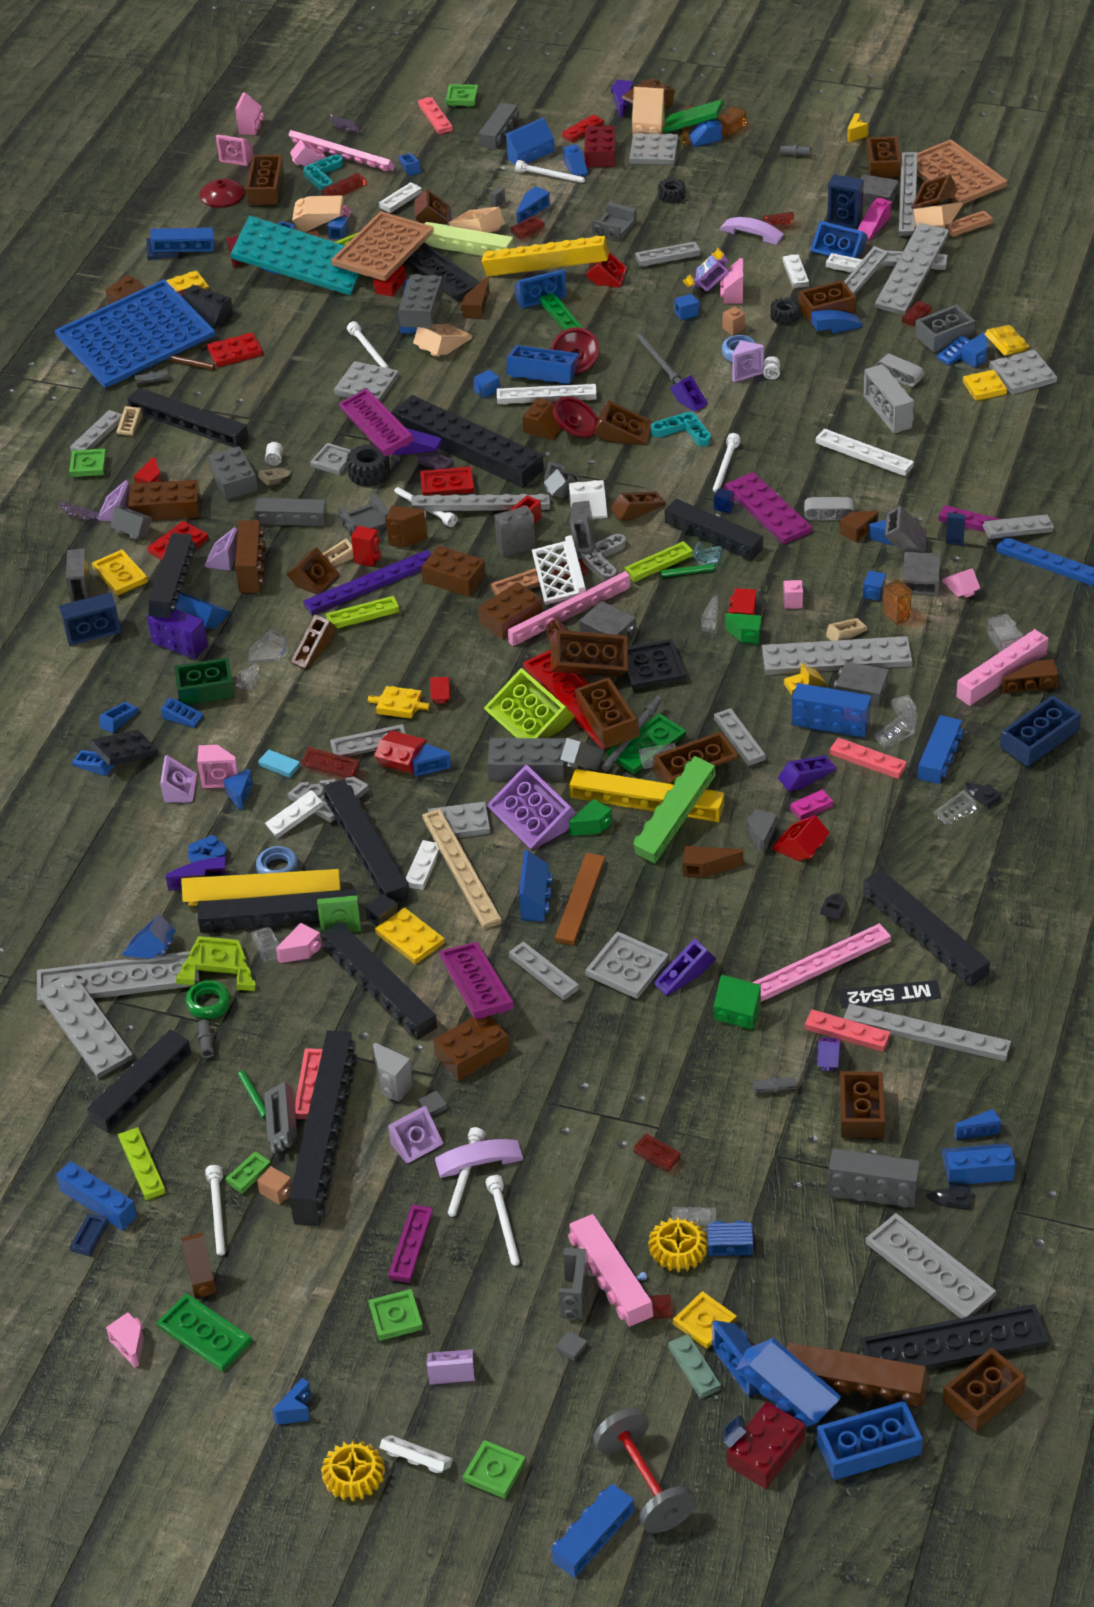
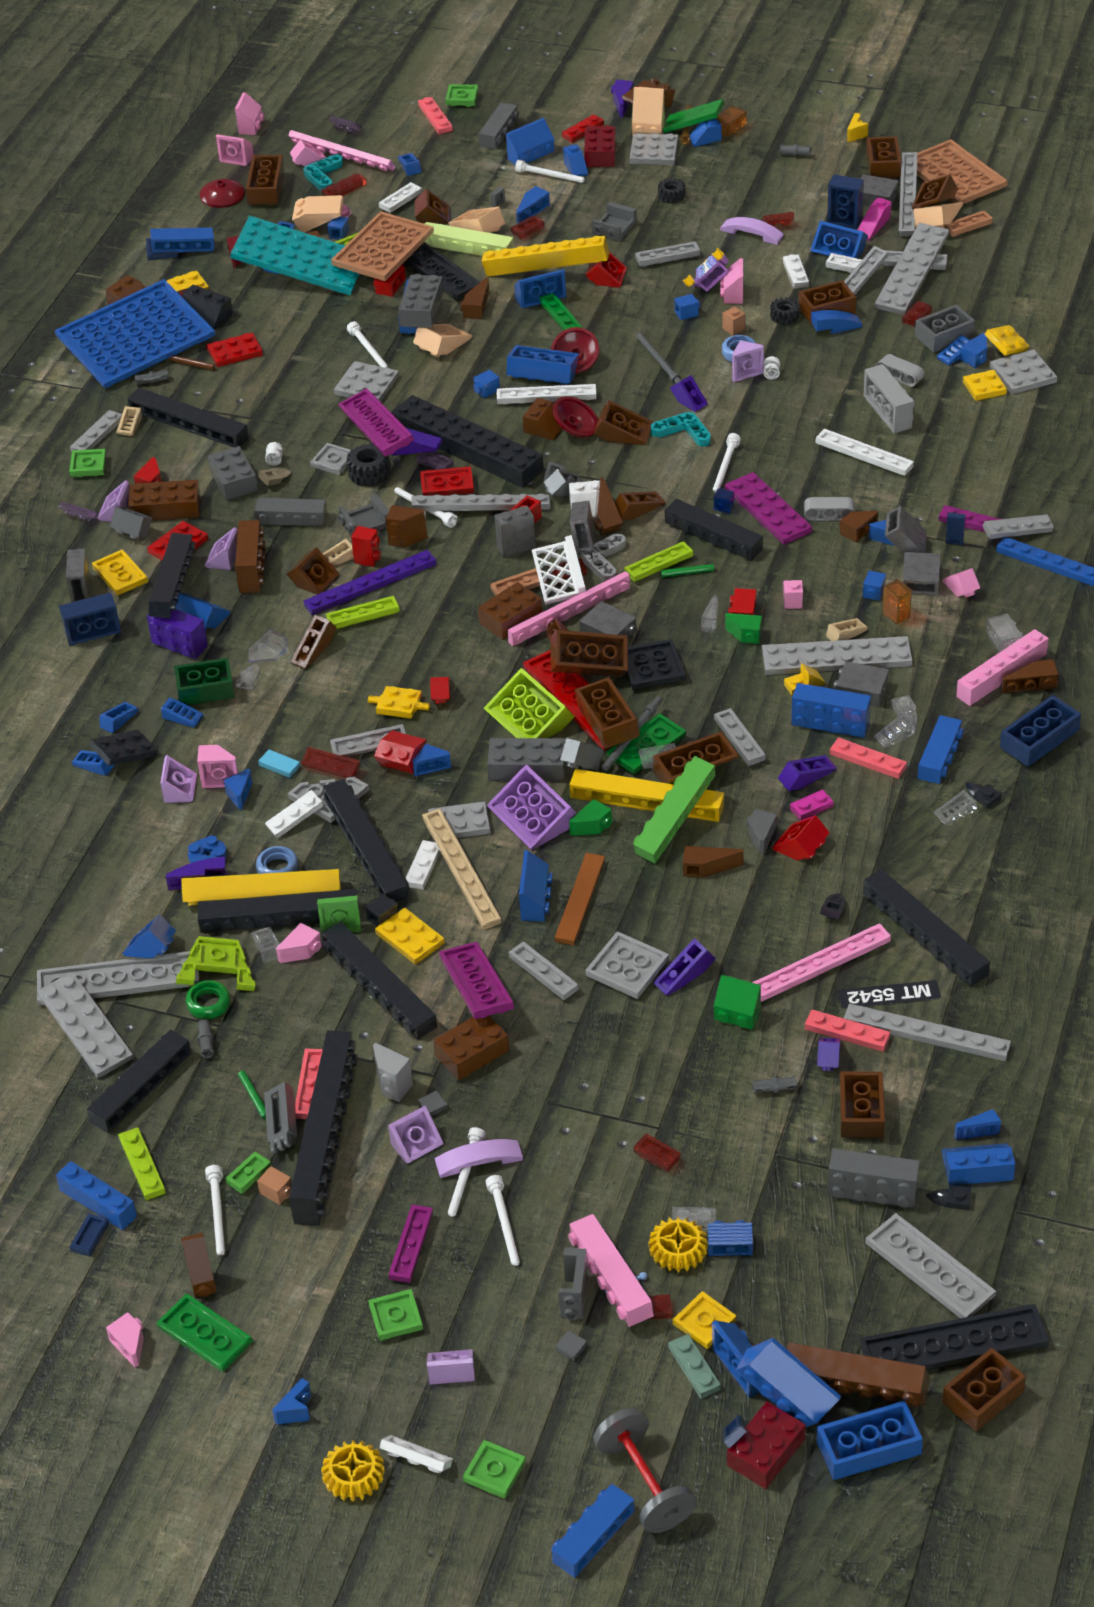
reddish brown brick [421,545,486,597] -> none
clear light blue bracket [693,542,723,565] -> none
none -> reddish brown slope [594,477,623,536]

